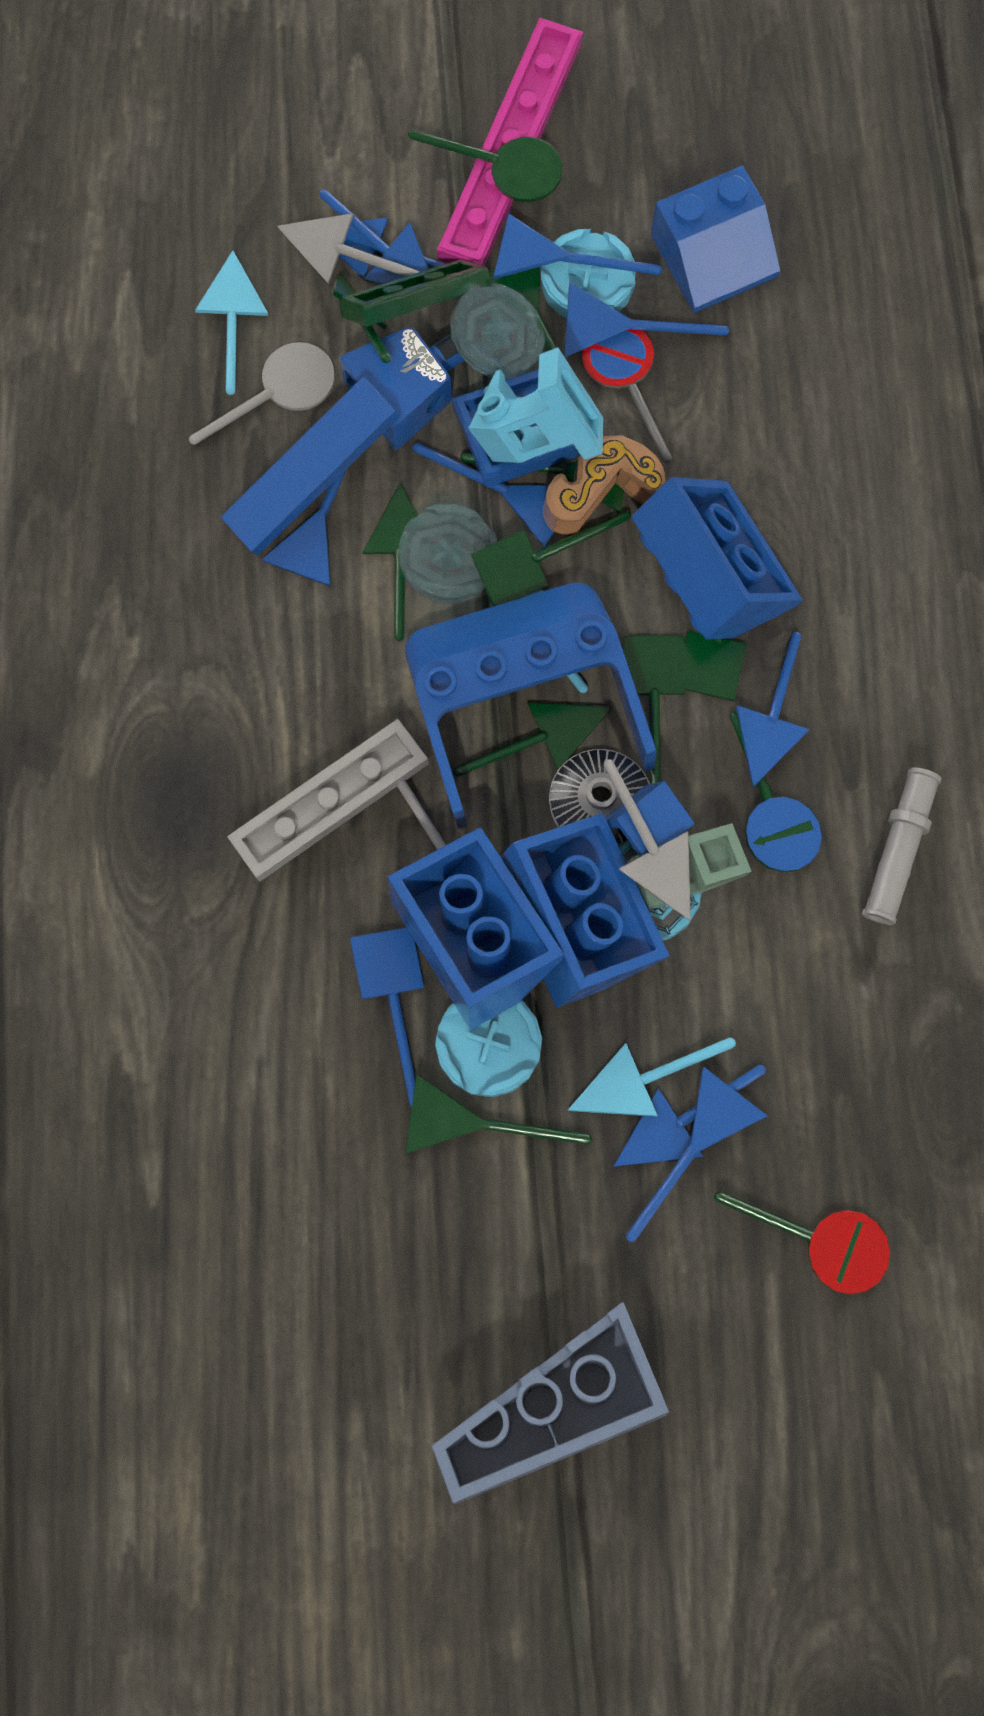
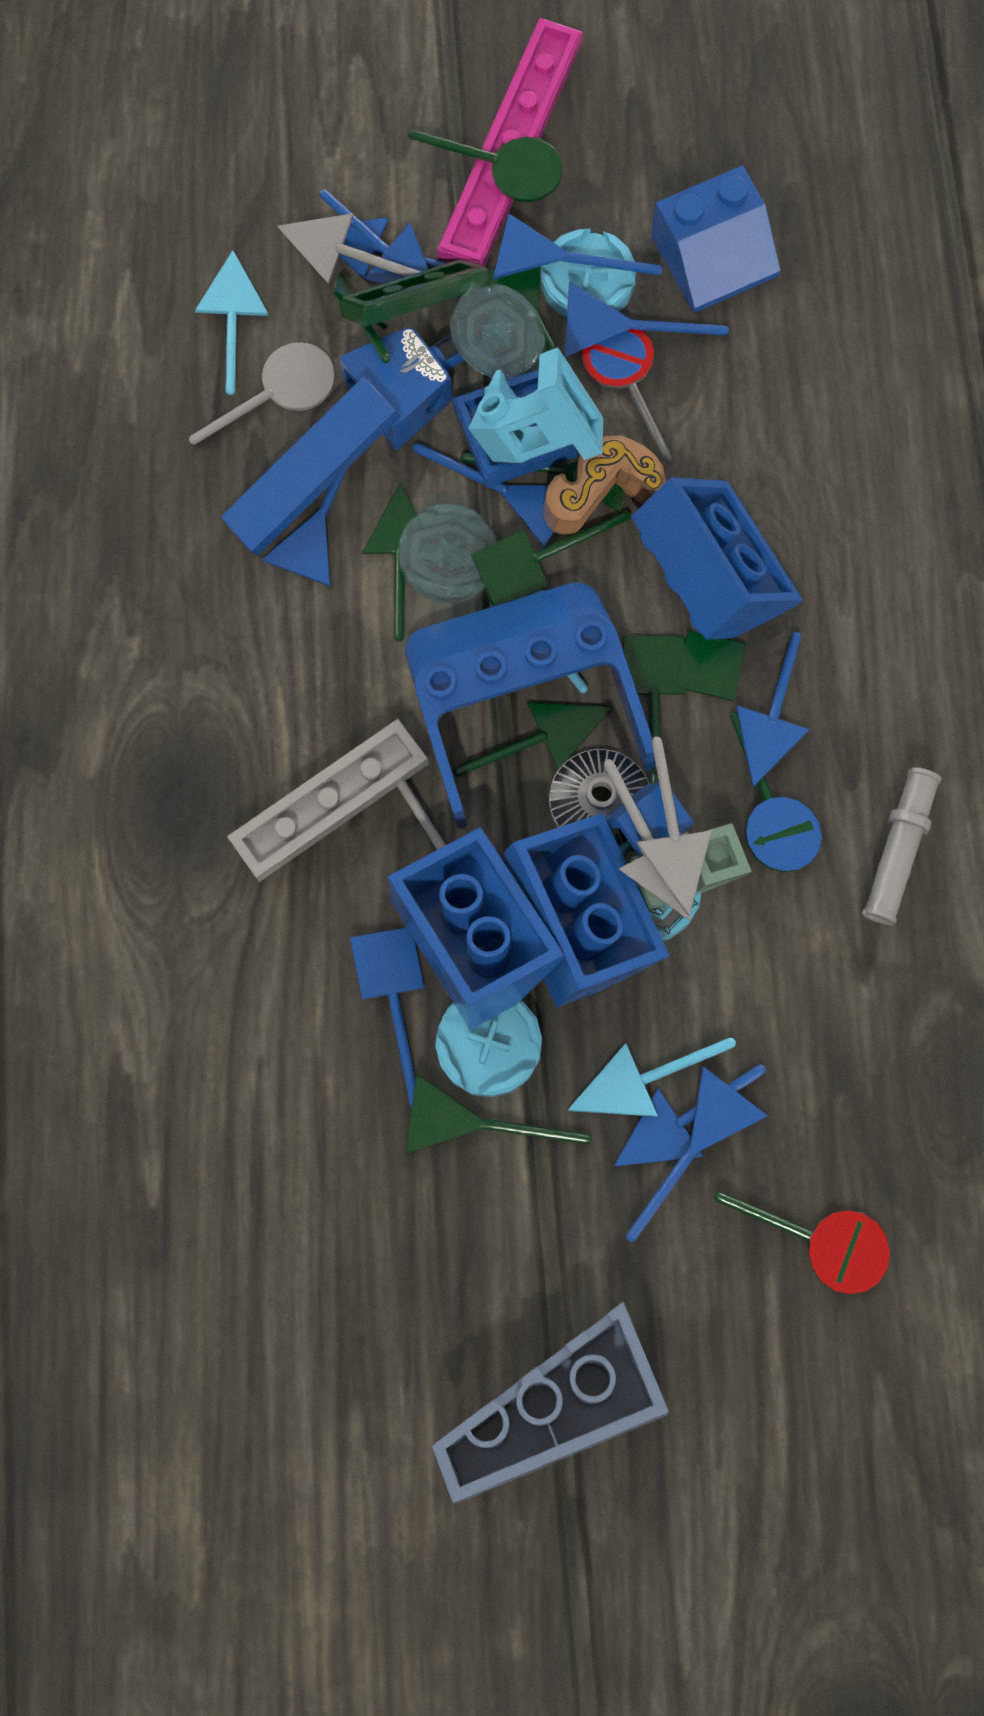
none -> light grey piece [636,737,711,916]

